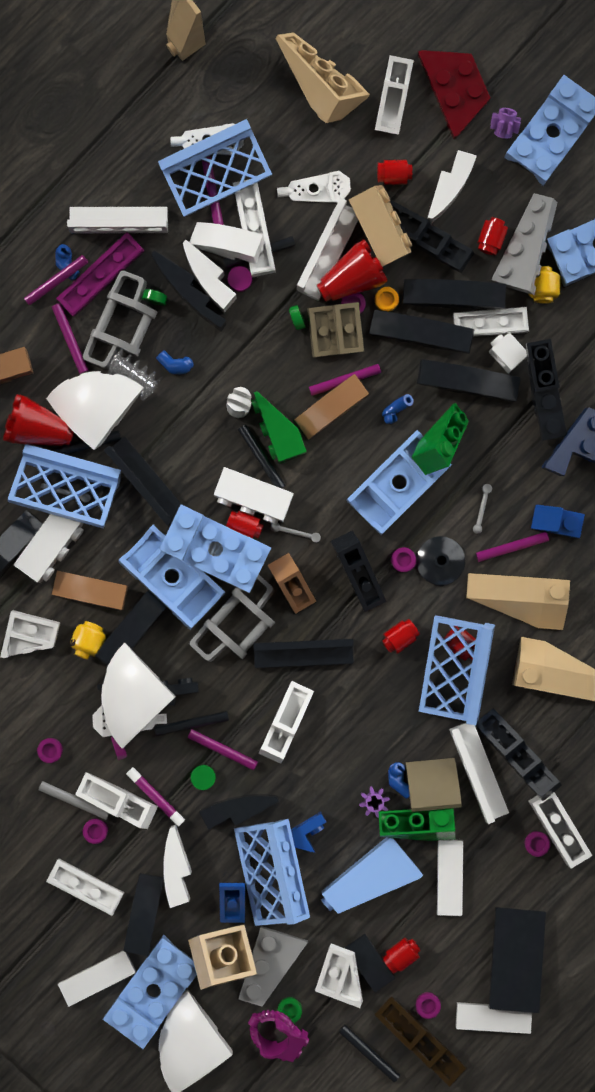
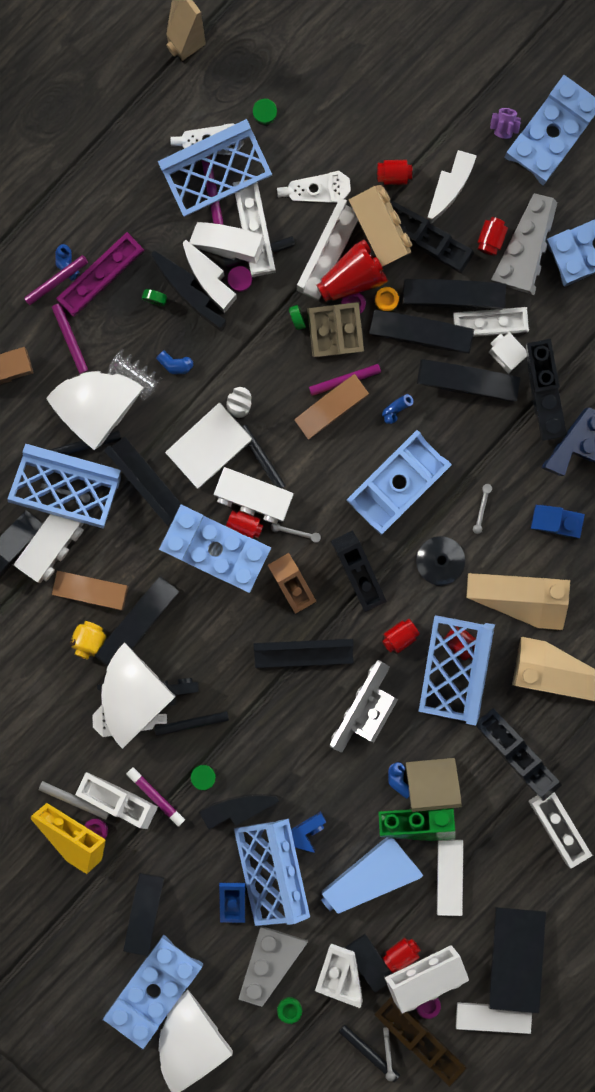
white wing [0,610,60,658] -> none
red cone [3,394,73,446] -> none
magenta tile [37,738,63,763] -> none
white tile [46,859,124,916] -> none
white tile [58,951,136,1007] -> none
white fence [67,207,168,233] -> none
light grey bar [83,271,158,369] -> none
magenta tile [111,736,127,761] -> none
light blue piece [119,525,225,630] -> none
white slope [164,824,192,908] -> none
magenta bar [188,729,258,770] -> none
tan brick [188,925,257,990] -> none
light grey bar [190,574,275,662] -> none
magenta piece [248,1010,309,1062] -> none
green slope [251,391,307,464] -> none
white slope [259,681,314,764] -> none
tan wedge [276,32,370,123] -> none
medium lavender gear [359,786,390,818] -> none
white slope [375,55,414,134] -> none
magenta tile [391,547,416,572] -> none
green slope [412,403,469,475] -> none
dark red wing [418,50,490,139] -> none
white fence [449,723,509,824] -> none
magenta bar [476,532,549,562] -> none
magenta tile [524,831,550,857] -> none
yellow head [529,266,561,304] -> none
none -> yellow slope [31,803,106,874]
none -> white tile [165,403,253,489]
none -> green tile [253,99,277,125]
none -> light grey bracket [330,660,398,752]
none -> light grey hinge [383,1027,395,1081]
none -> white brick [385,945,469,1014]

